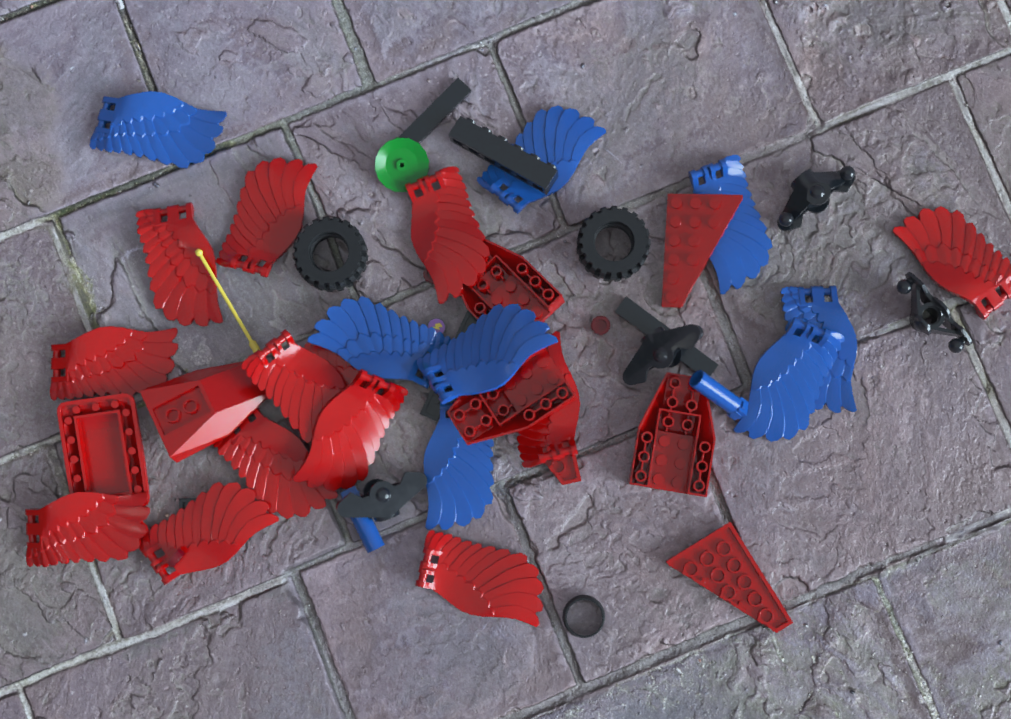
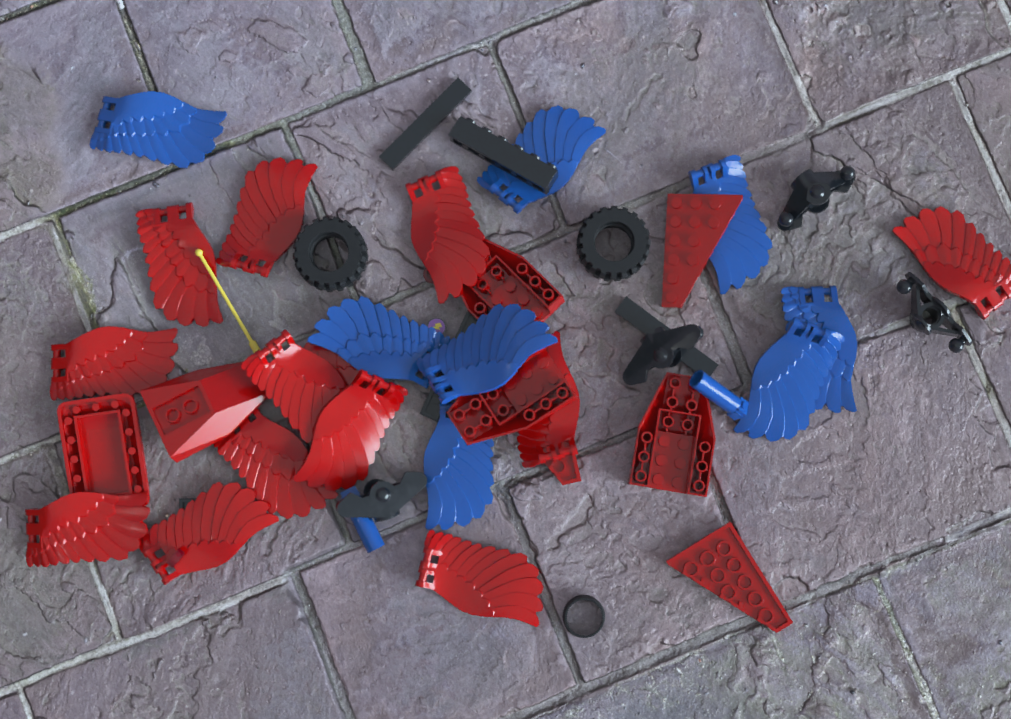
green piece [375,137,429,192] -> none
dark red tile [591,316,610,335] -> none

